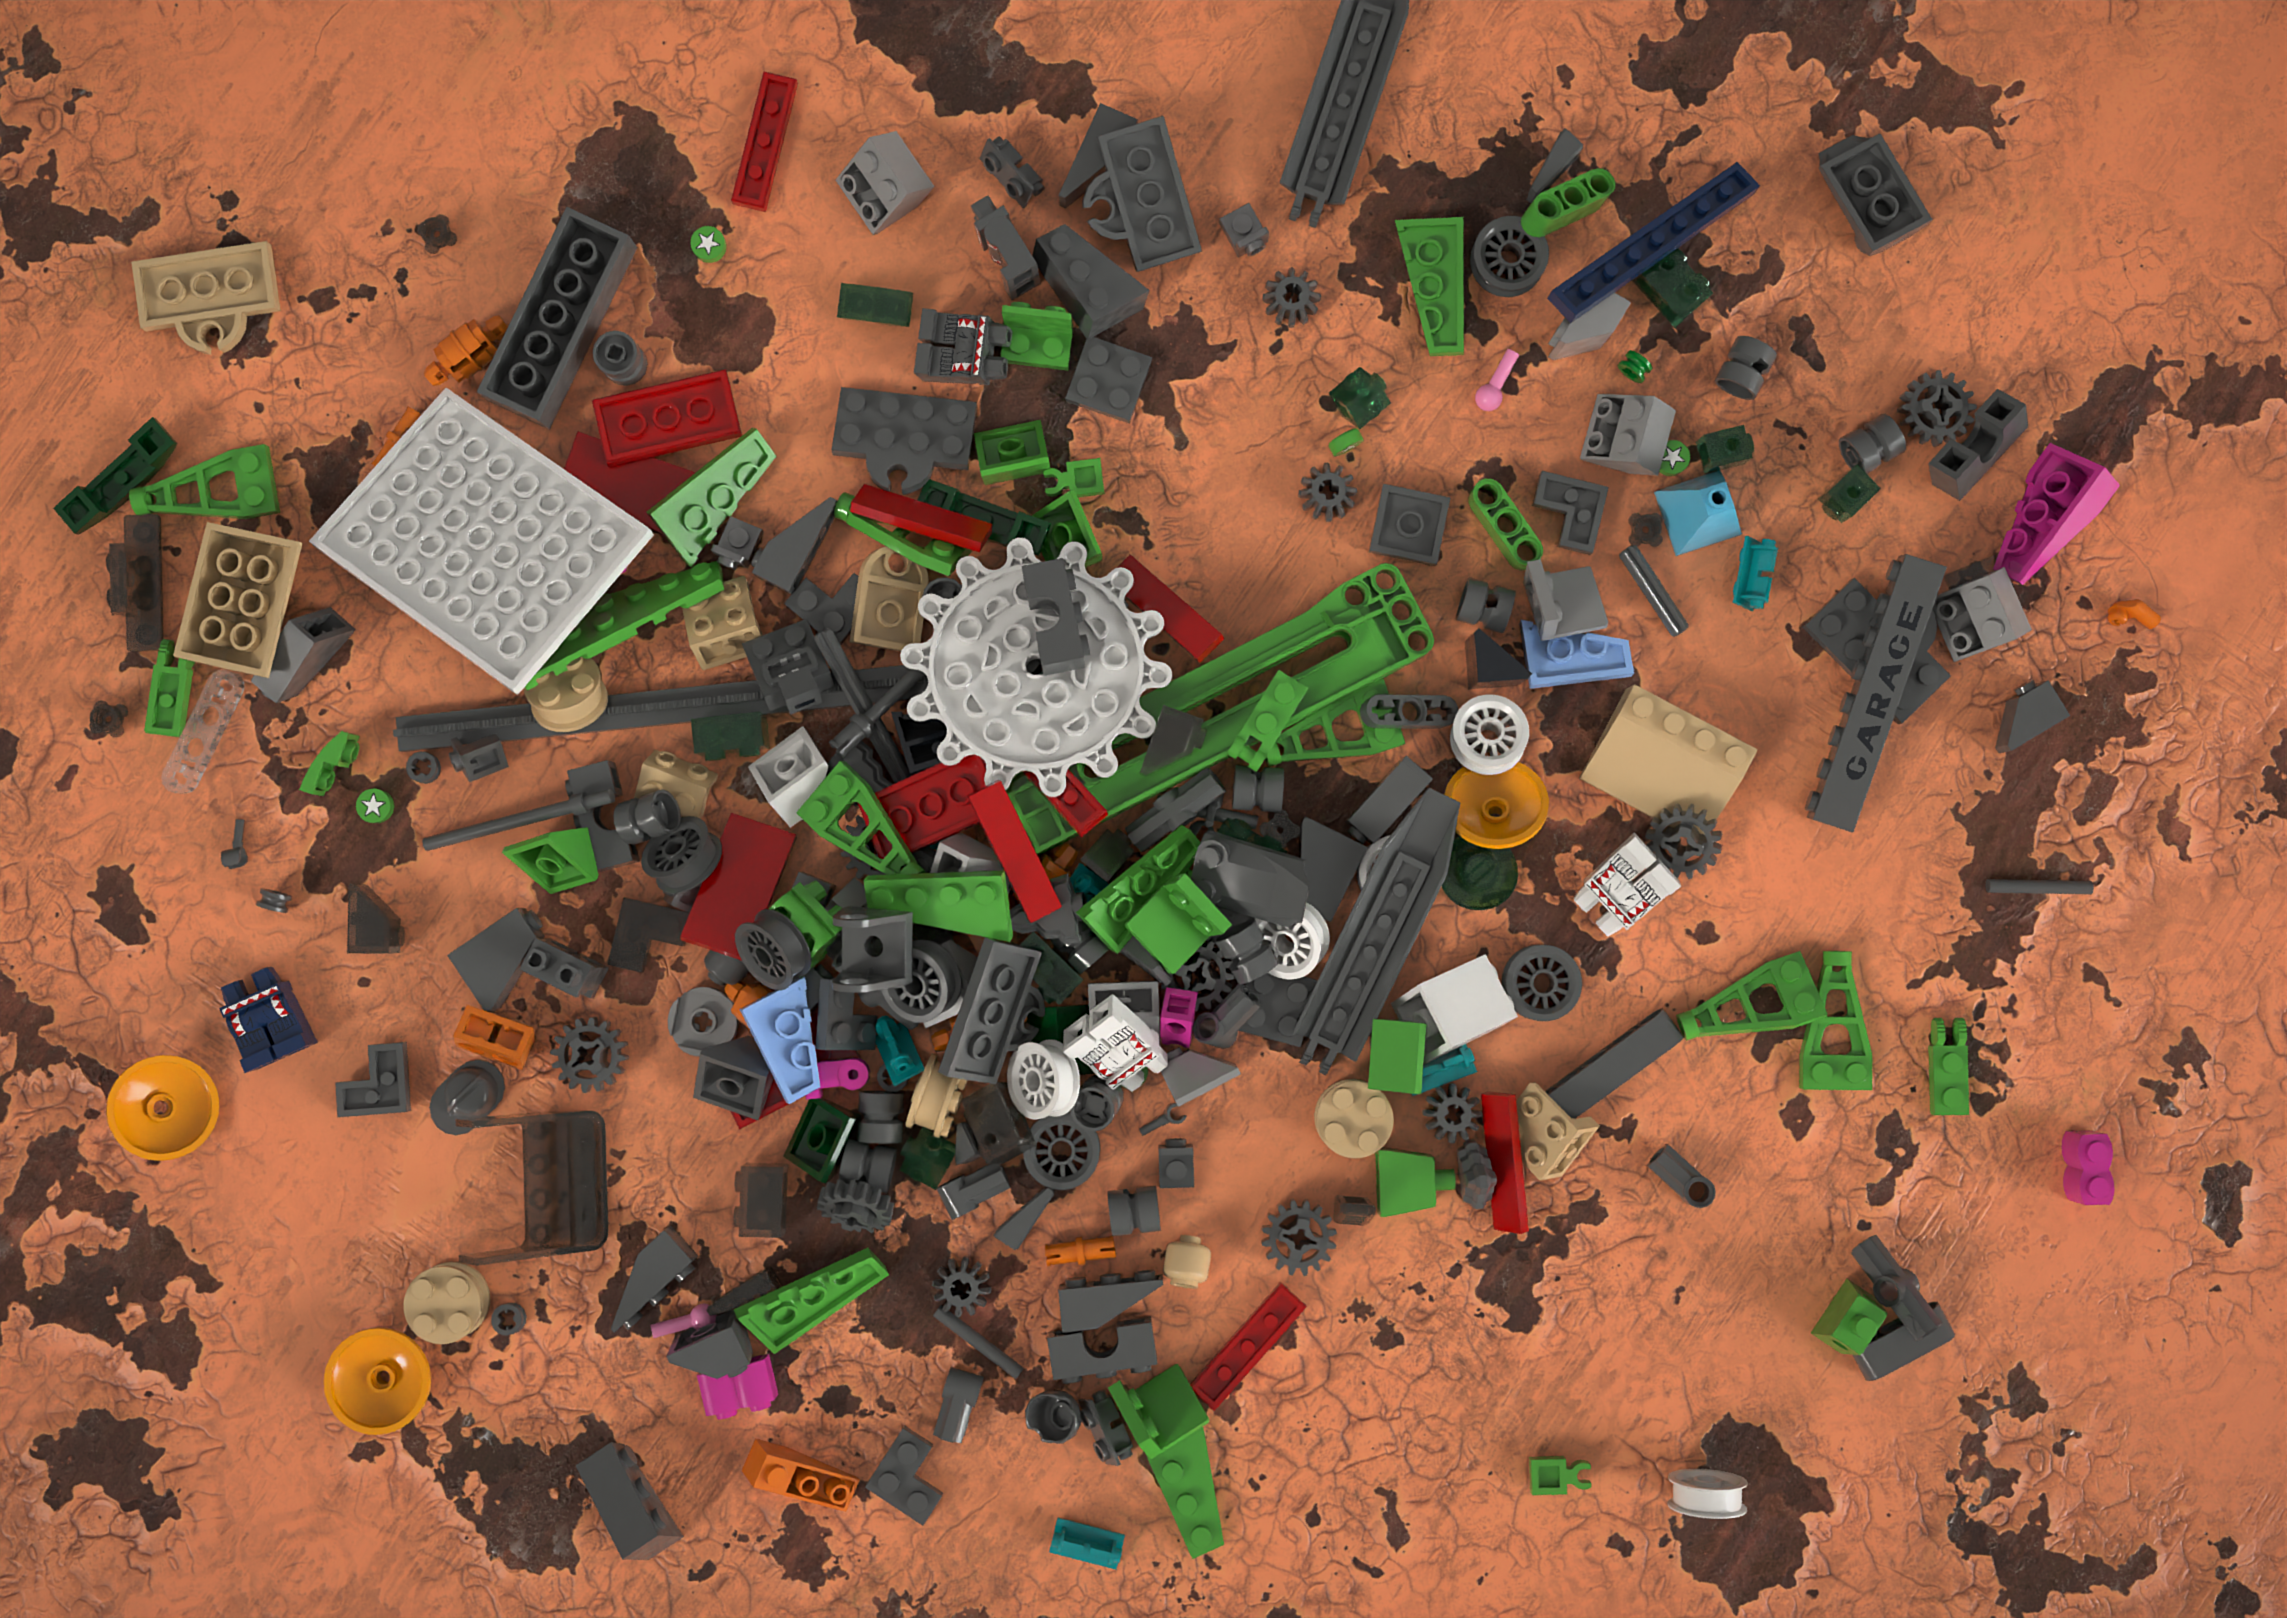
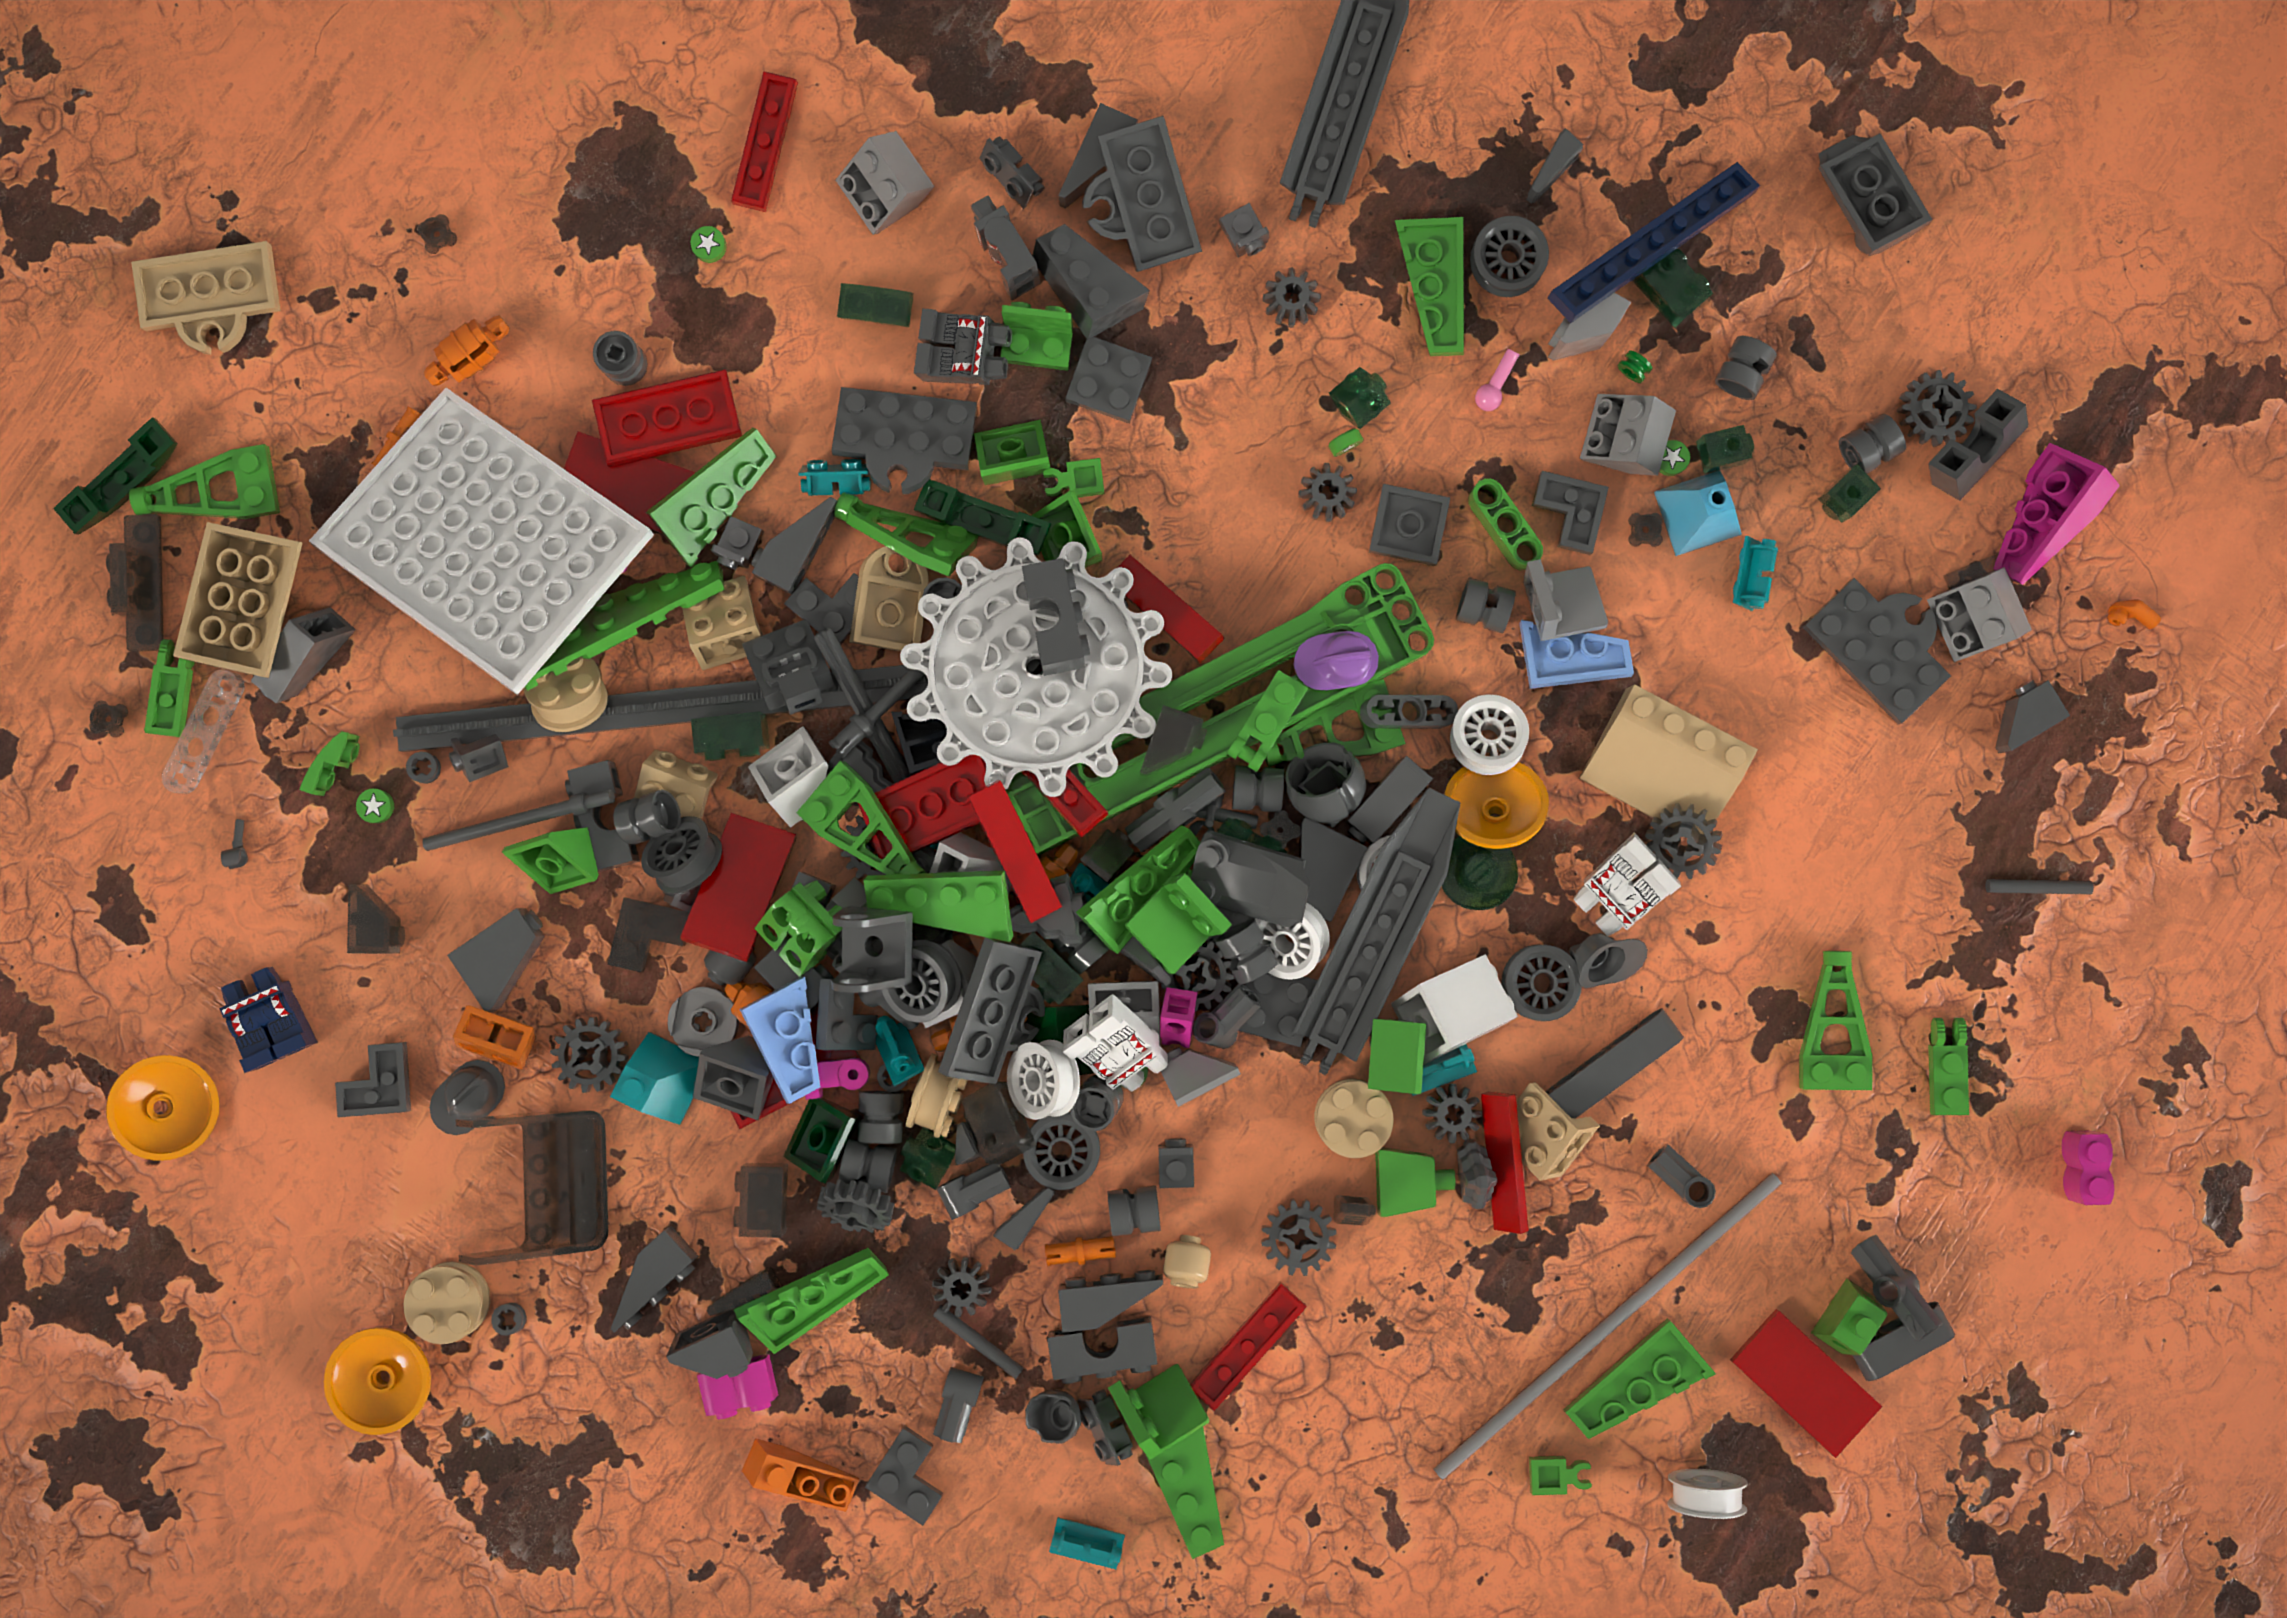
dark grey bush [256,888,292,913] -> none
dark grey brick [477,207,638,430] -> none
dark grey hips [520,938,609,998] -> none
dark grey wedge [576,1442,684,1560] -> none
bright pink bar [650,1303,717,1338] -> none
dark grey wheel [735,909,812,991] -> none
red tile [850,484,993,552] -> none
dark grey hand [1139,1103,1187,1136] -> none
black slope [1465,628,1532,690] -> none
bright green beam [1521,168,1615,237] -> none
dark grey axle [1619,545,1689,637] -> none
bright green plate [1676,951,1828,1041] -> none
dark grey brick [1805,554,1947,832] -> none
none -> teal slope [610,1032,699,1125]
none -> teal hinge [798,459,871,496]
none -> dark grey piece [1286,743,1366,828]
none -> medium lavender piece [1294,631,1379,690]
none -> light grey piece [1434,1173,1782,1480]
none -> bright green wing [1563,1318,1716,1439]
none -> dark grey piece [1569,933,1648,988]
none -> red tile [1730,1309,1882,1458]

